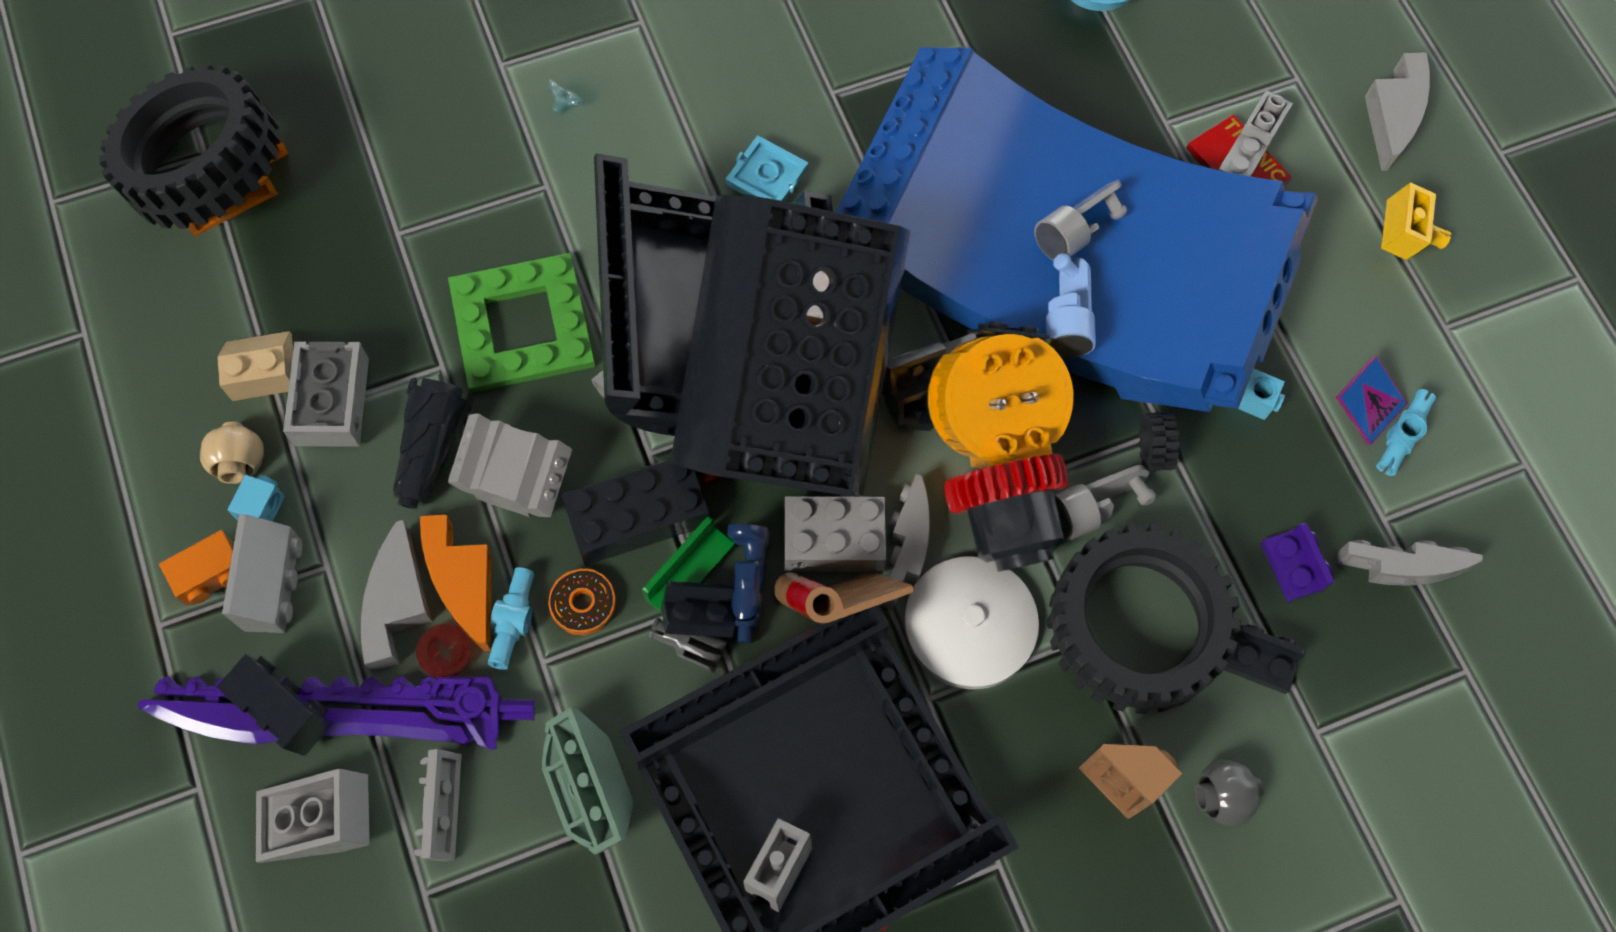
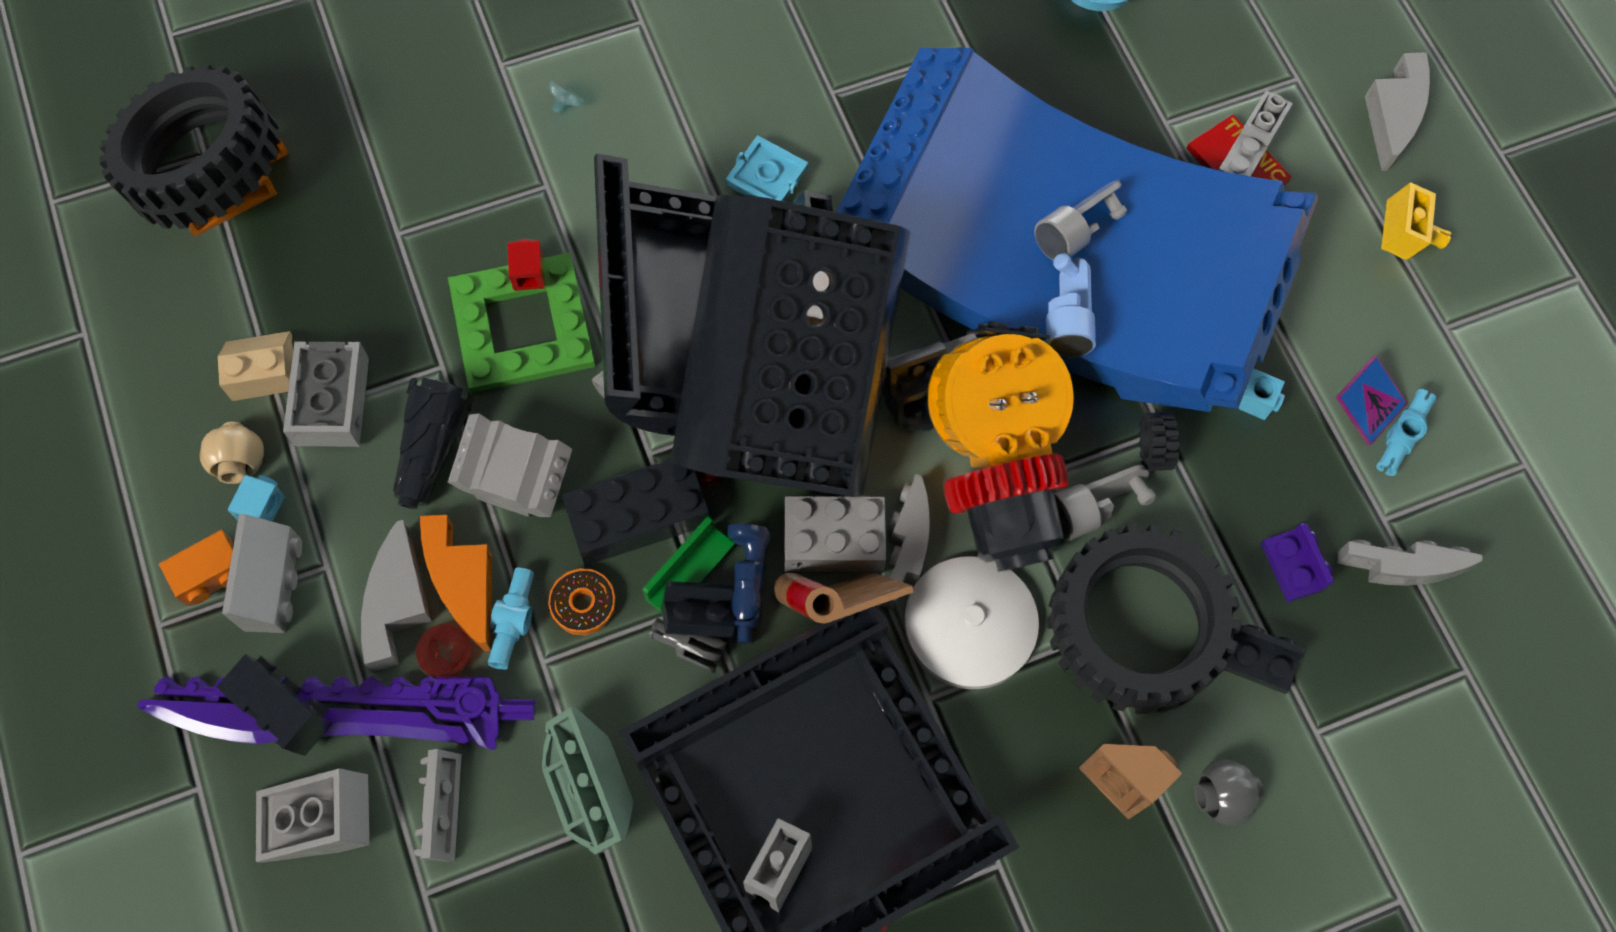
none -> red brick [508,239,545,291]

